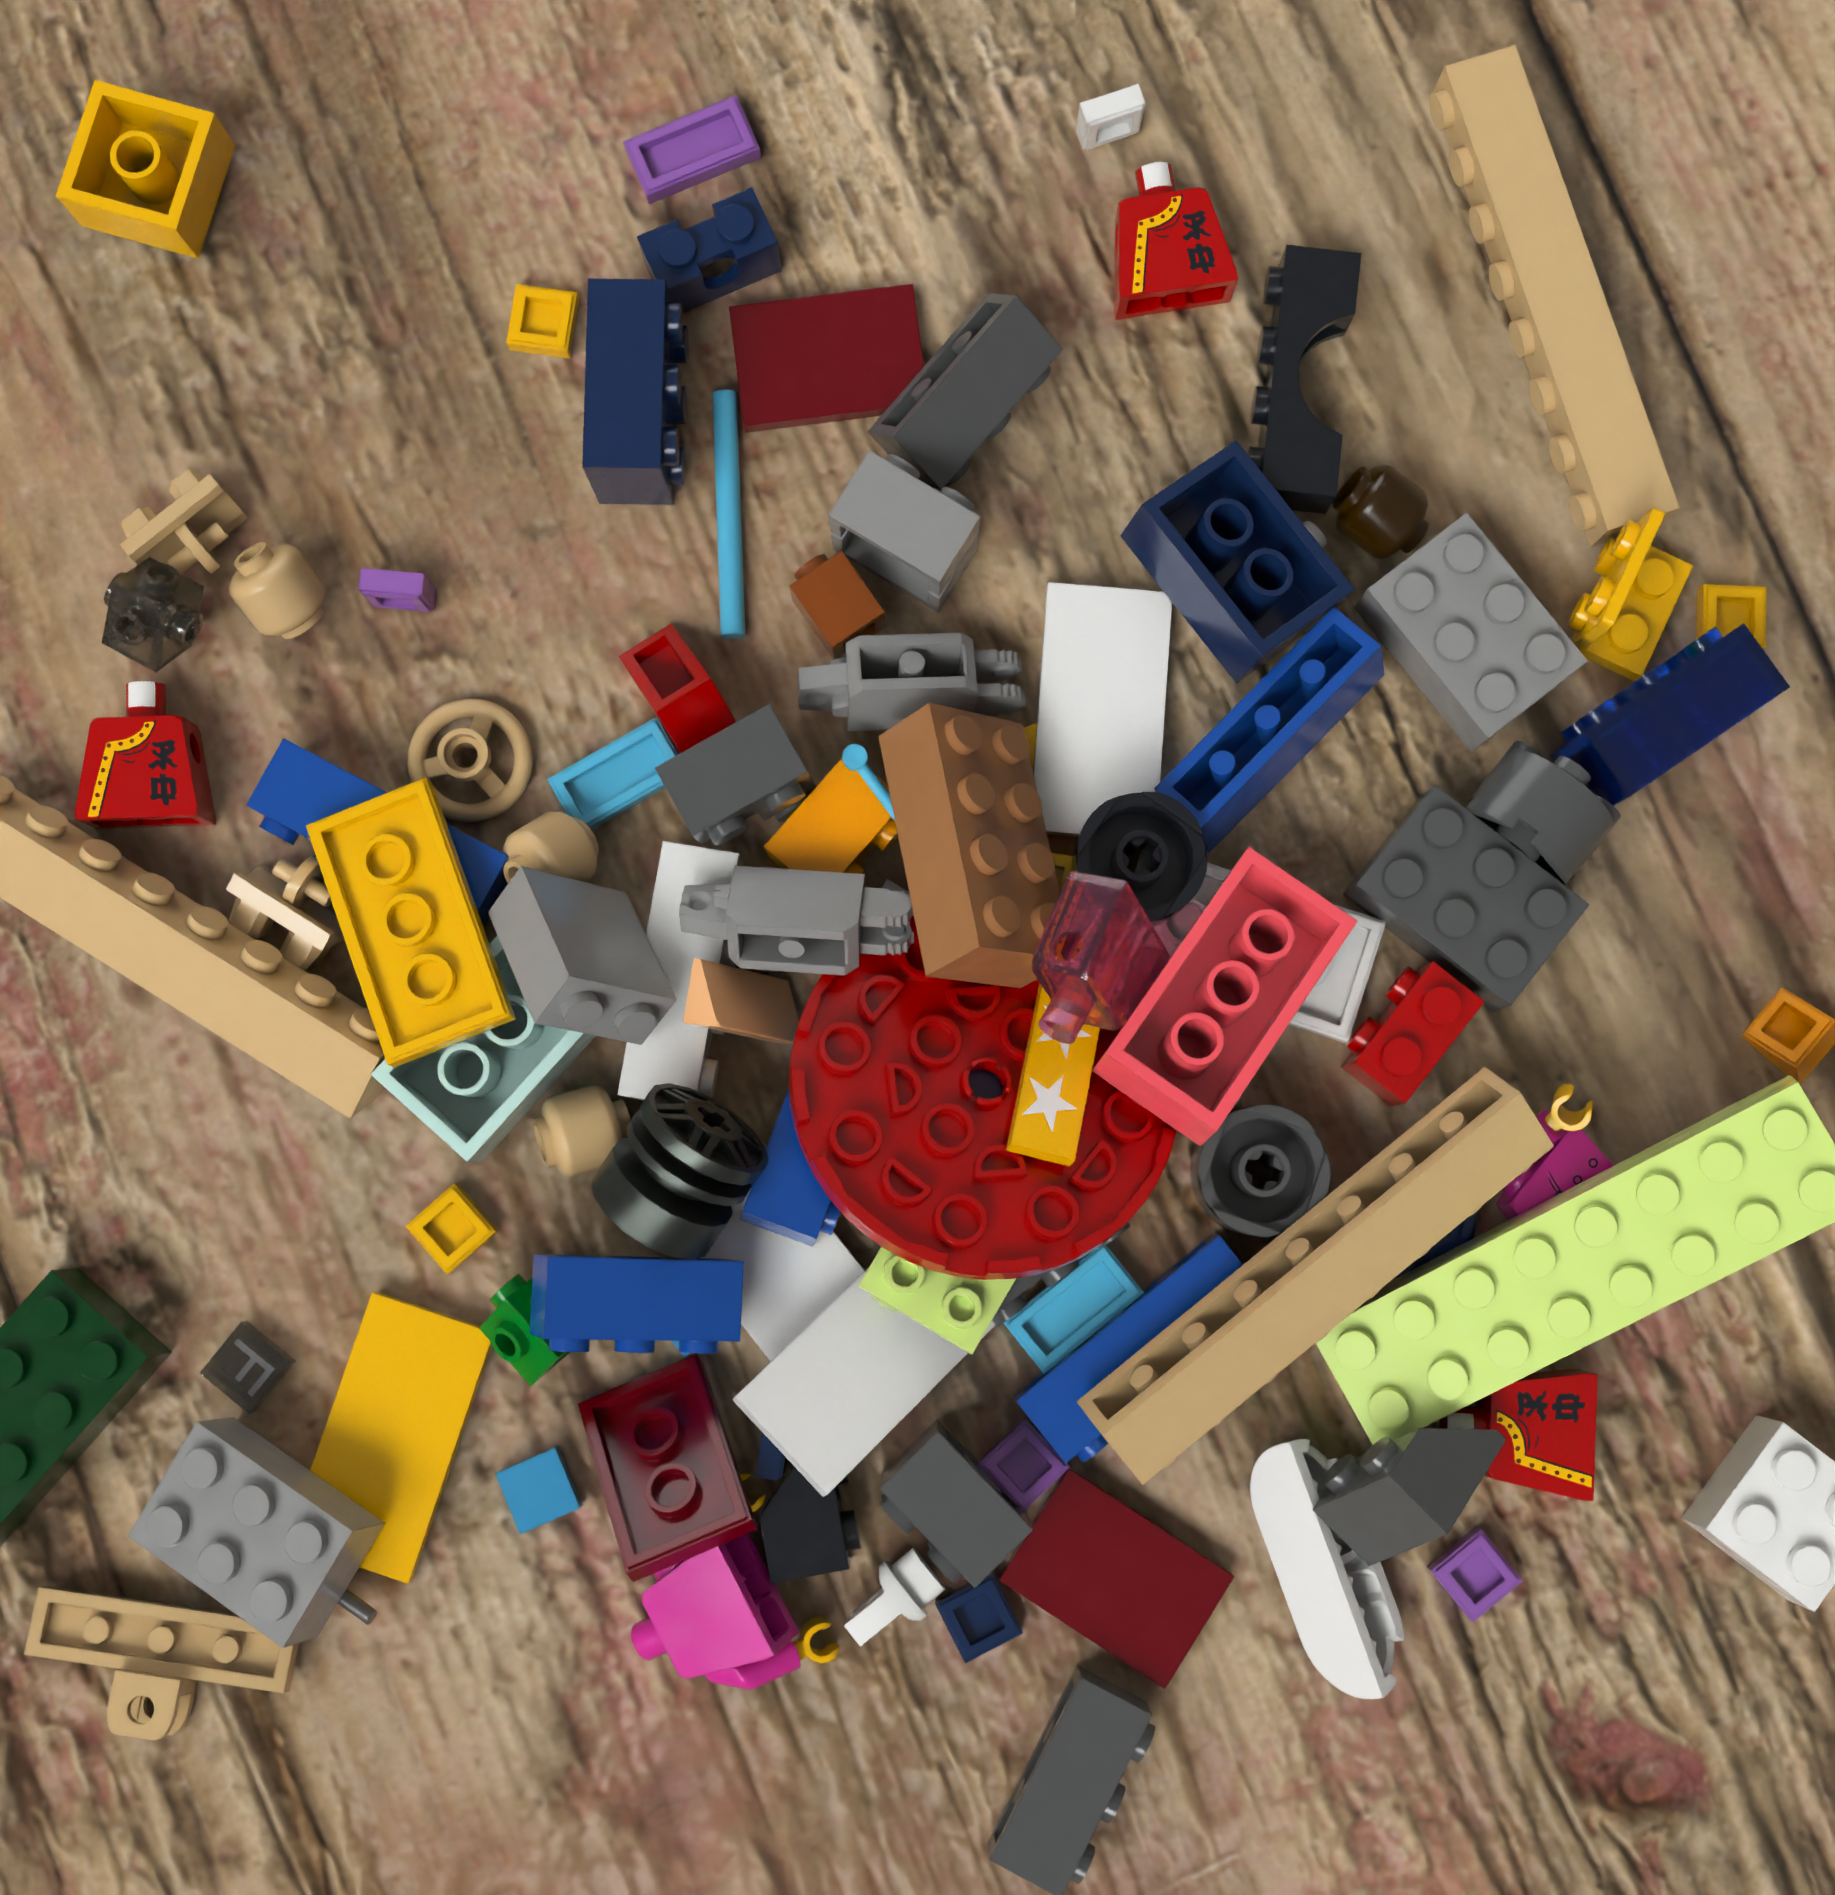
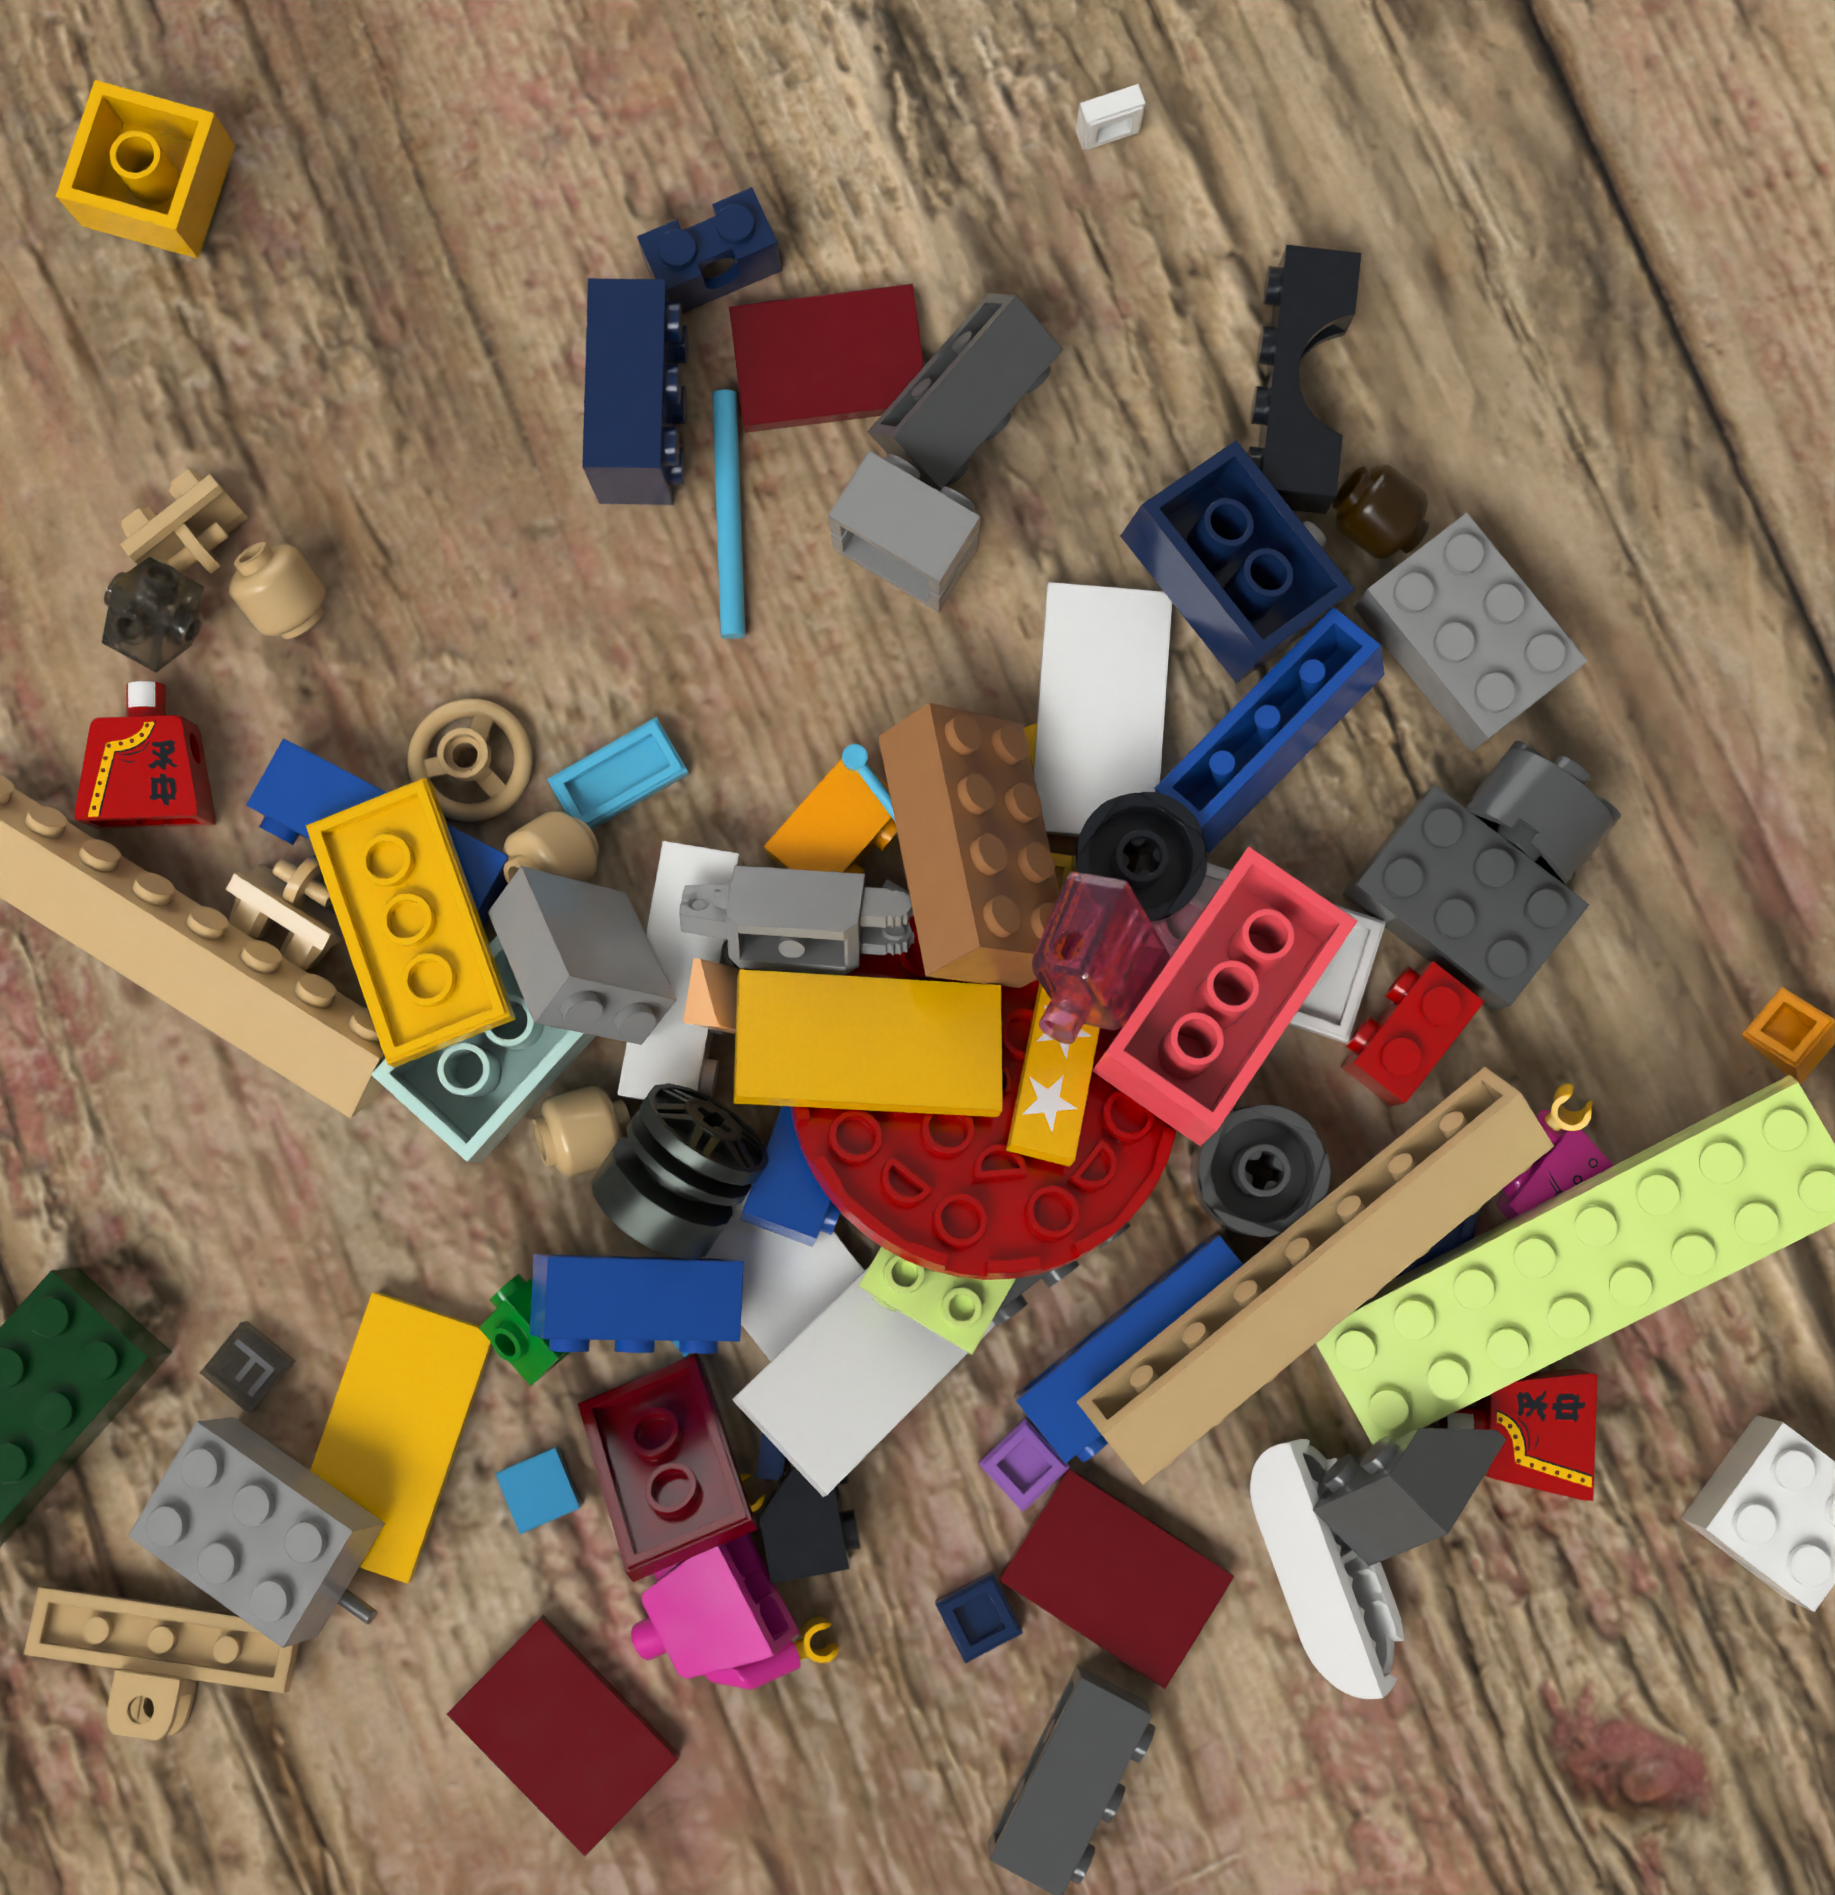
medium lavender tile [358,568,437,612] -> none
yellow tile [405,1183,499,1275] -> none
yellow tile [506,284,580,359] -> none
red slope [619,623,736,753] -> none
medium lavender tile [623,95,761,204] -> none
dark grey brick [655,704,816,845] -> none
dark orange brick [789,550,886,660] -> none
light grey hinge [797,633,1026,731] -> none
white piece [844,1548,945,1646] -> none
dark grey brick [880,1419,1033,1588] -> none
medium azure tile [1004,1245,1144,1374] -> none
red torso [1114,162,1238,320] -> none
medium lavender tile [1427,1526,1523,1622] -> none
tan brick [1429,44,1680,547] -> none
clear blue brick [1550,623,1790,806] -> none
yellow bracket [1567,507,1693,681] -> none
yellow tile [1696,584,1766,653] -> none
none -> dark red tile [446,1615,681,1856]
none -> yellow tile [733,969,1002,1117]

